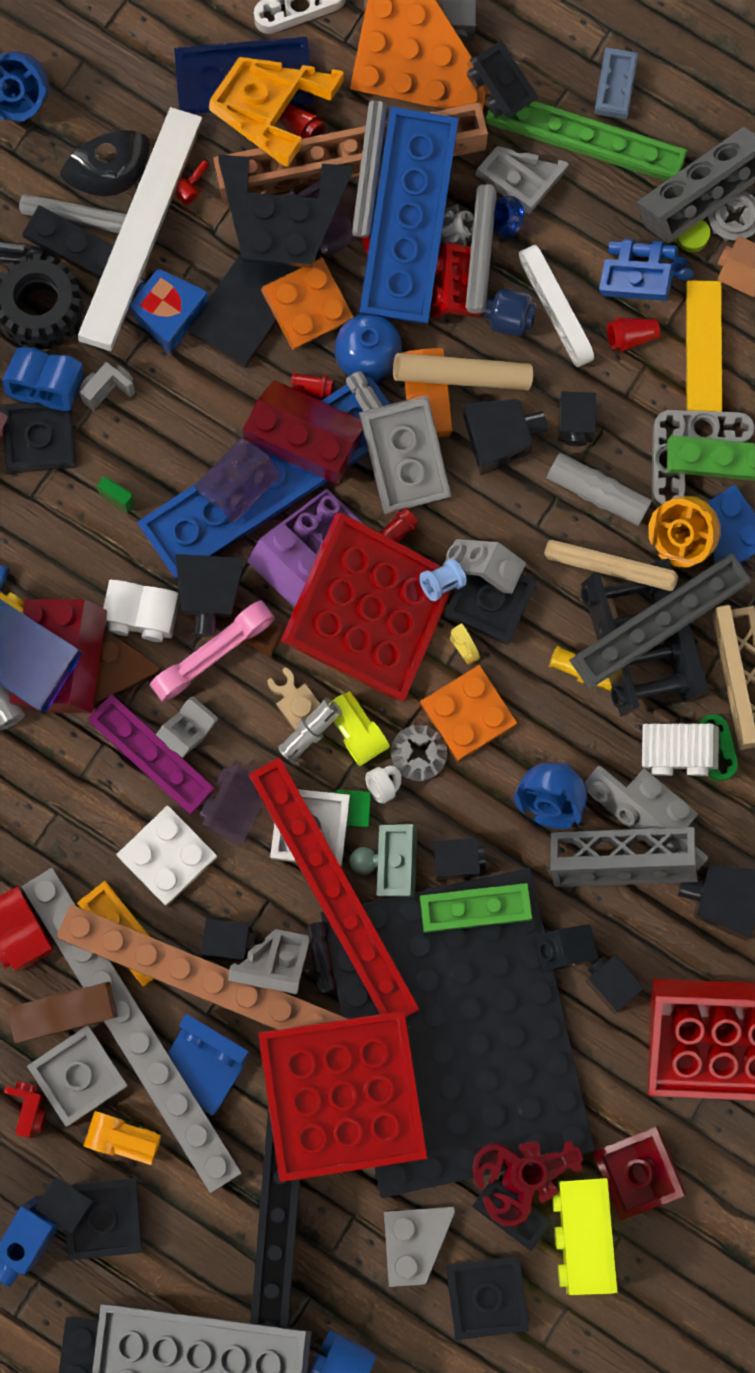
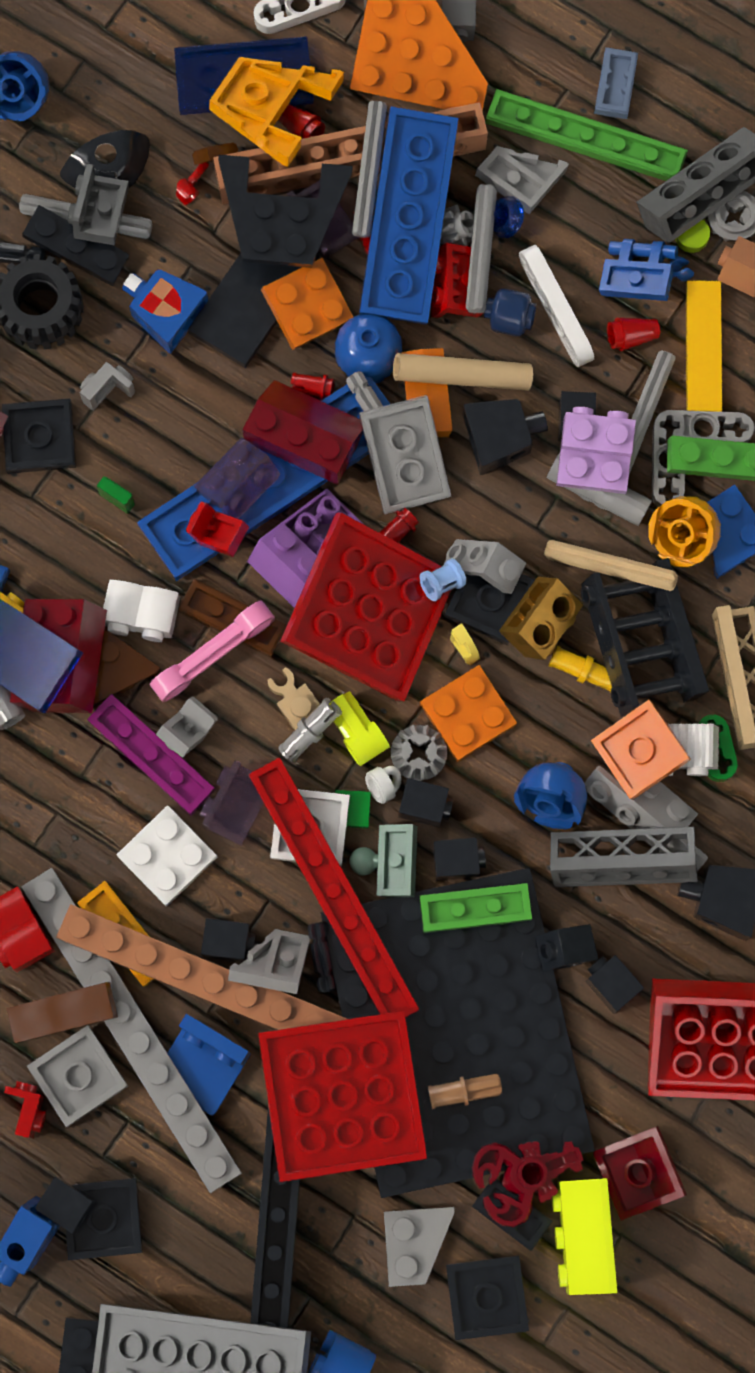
blue brick [2,347,84,411] -> none
white tile [78,107,202,351] -> none
light orange piece [83,1111,162,1165] -> none
black torso [176,554,244,637] -> none
black bracket [466,40,539,121] -> none
dark grey tile [569,553,752,690] -> none
none -> dark grey bracket [68,164,129,245]
none -> red bracket [186,501,249,557]
none -> reddish brown tile [192,142,238,165]
none -> black brick [398,778,454,828]
none -> medium nougat axle [428,1074,502,1109]
none -> pearl gold brick [499,577,583,660]
none -> lavender plate [556,407,636,494]
none -> orange plate [591,700,691,800]
none -> light grey axle [629,350,675,474]

